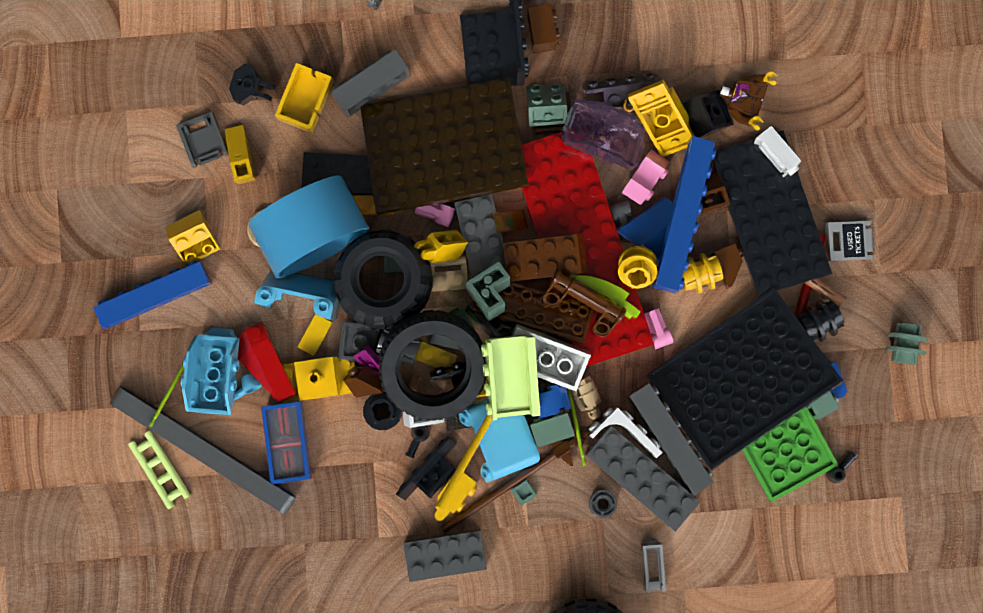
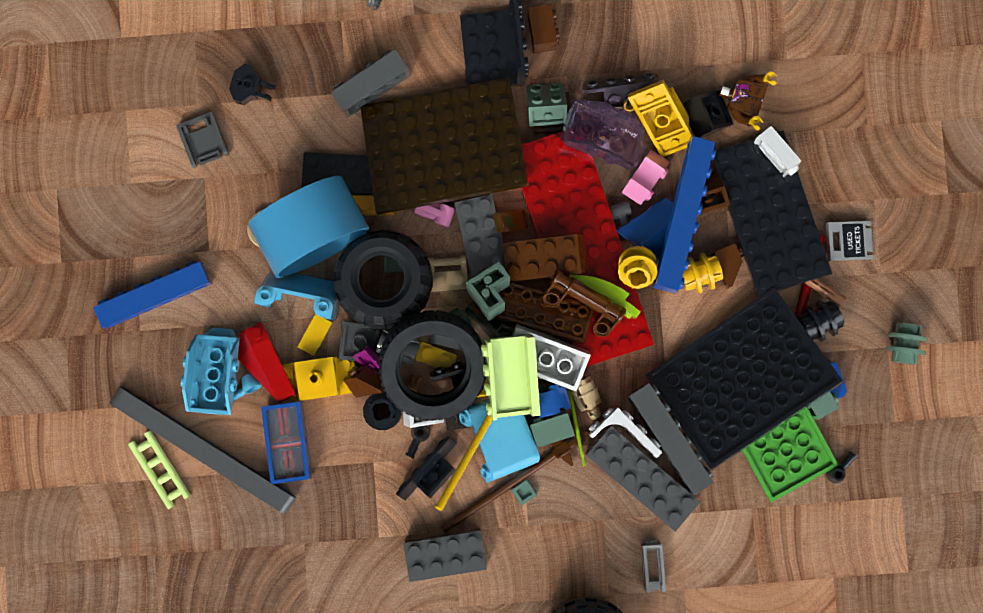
lime piece [148,364,185,427] -> none
yellow slope [165,210,220,266] -> none
yellow slope [225,125,257,185] -> none
yellow piece [275,63,334,134] -> none
yellow hinge [414,230,468,263] -> none
yellow hinge [434,472,478,521] -> none
dark grey wheel [589,490,617,518] -> none
bright pink piece [644,308,673,350] -> none

